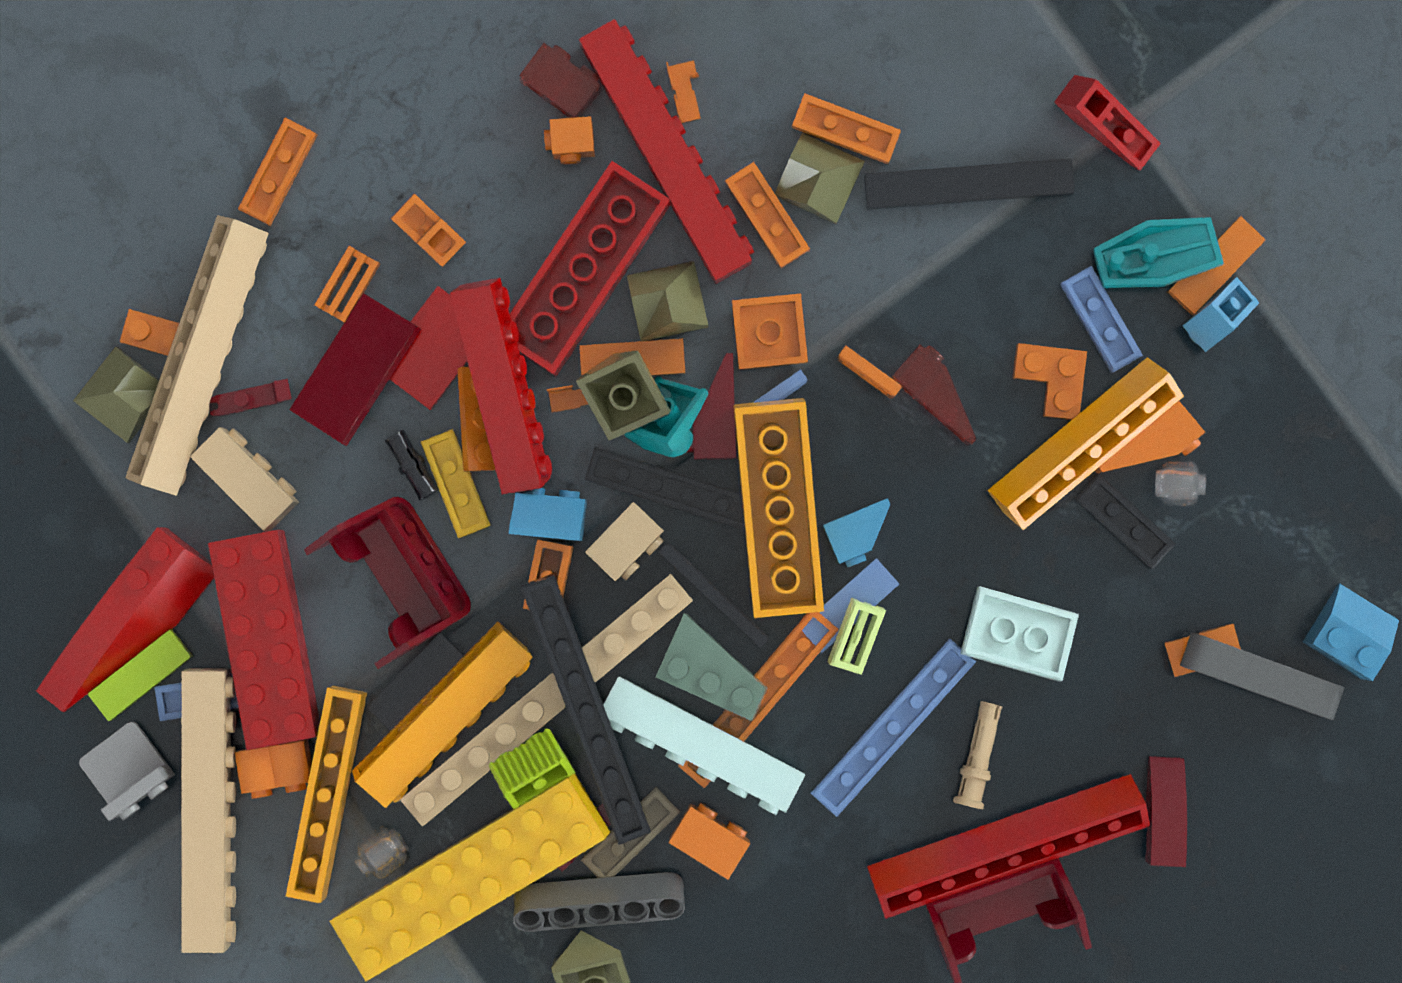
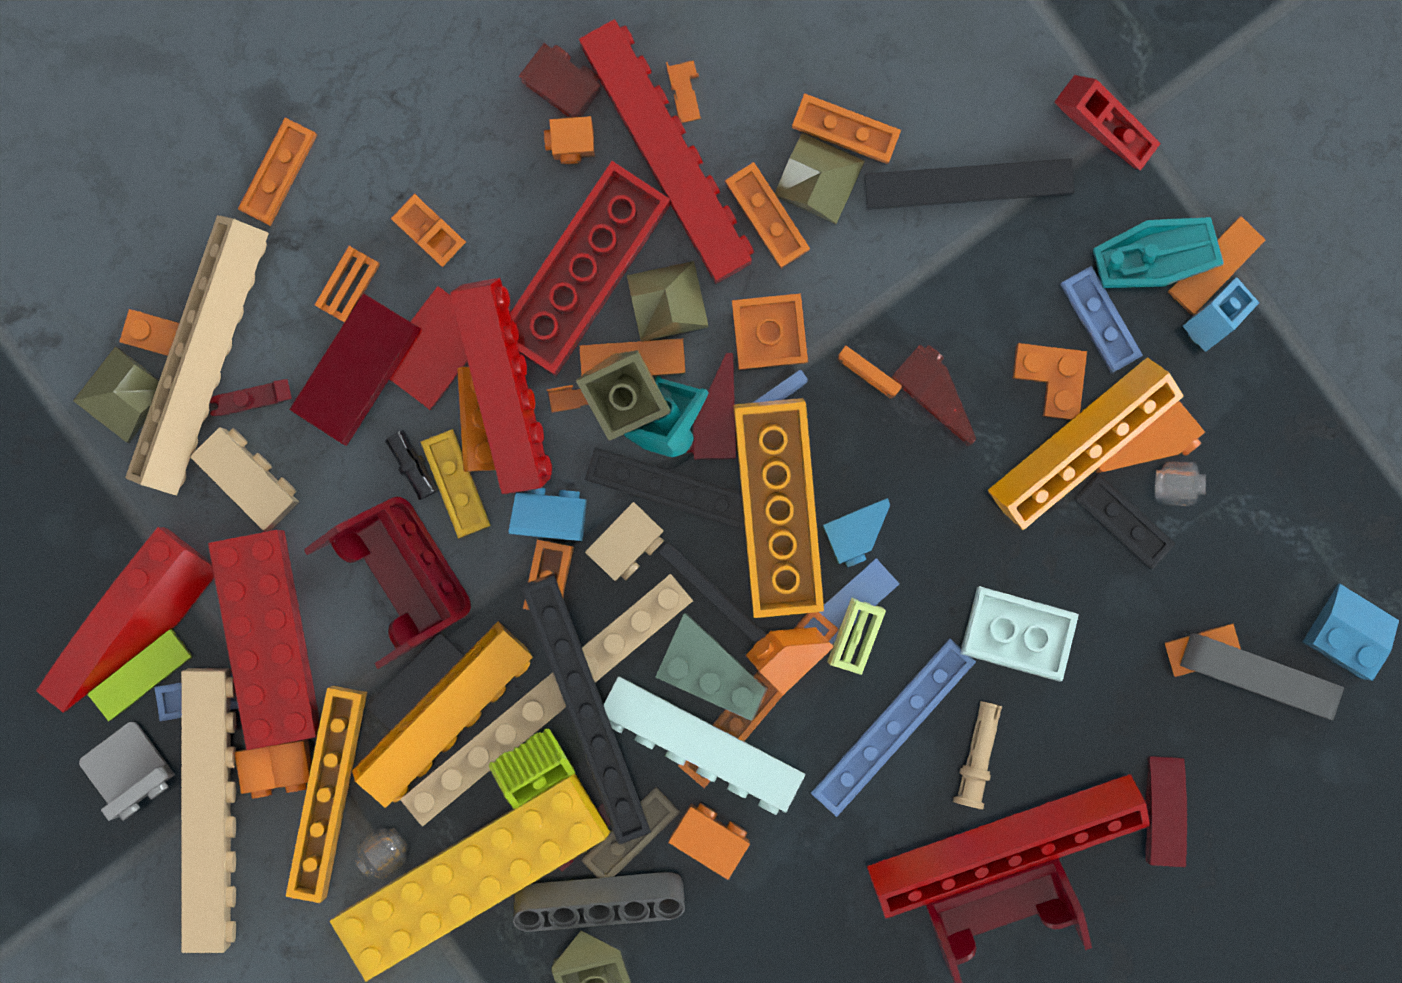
none -> orange slope [746,627,834,695]

